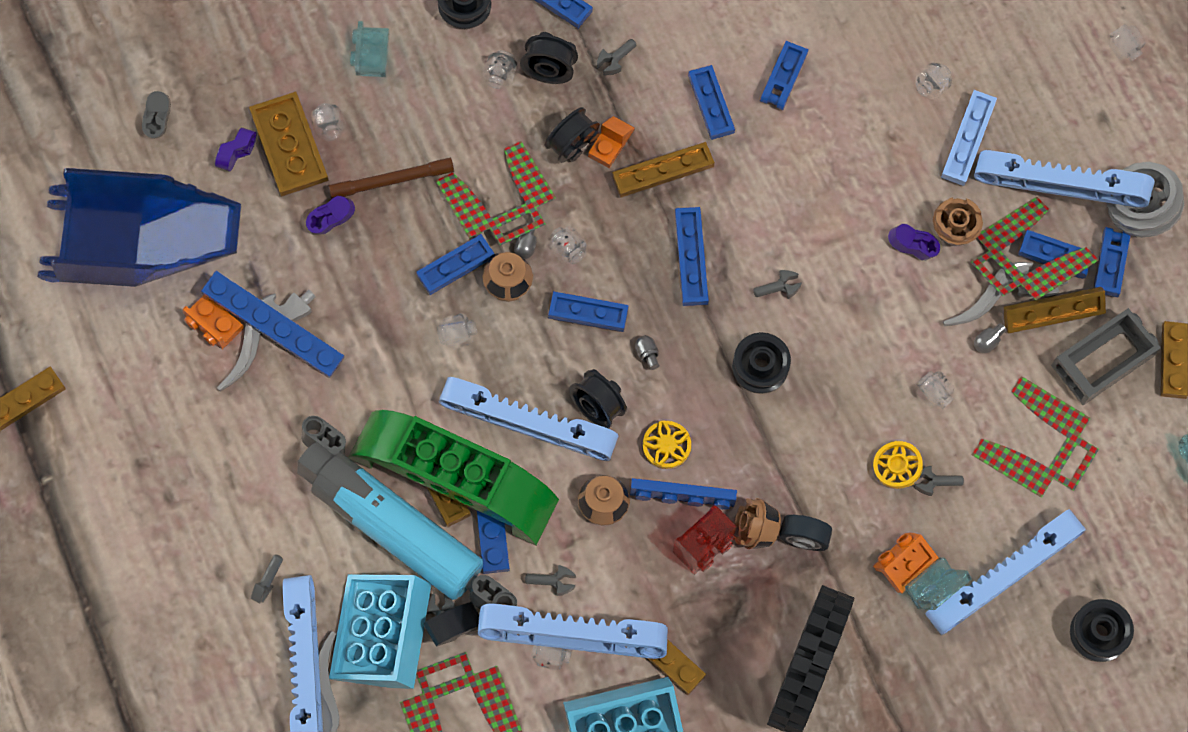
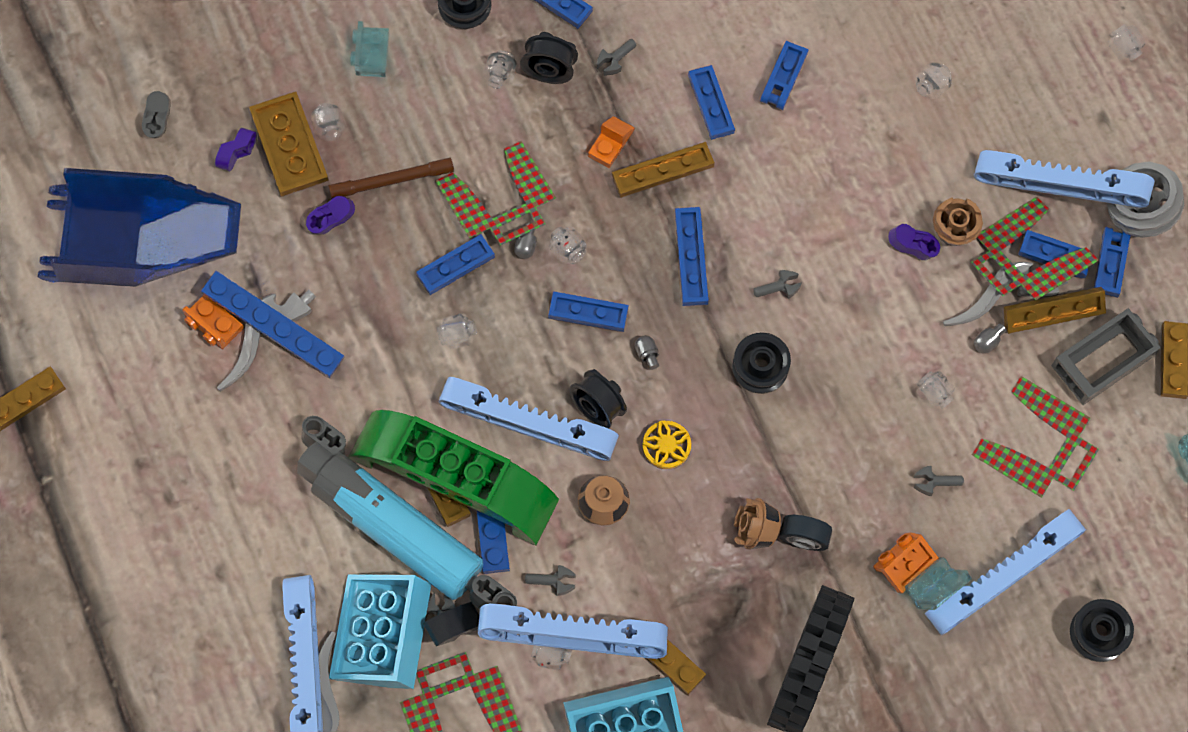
dark grey bar [251,554,283,604] -> none
medium nougat cone [482,252,533,302] -> none
black wheel [544,107,600,163] -> none
blue plate [630,478,737,510] -> none
clear red hinge [673,505,737,575] -> none
yellow wheel [873,441,923,489] -> none
light blue plate [941,90,997,186] -> none

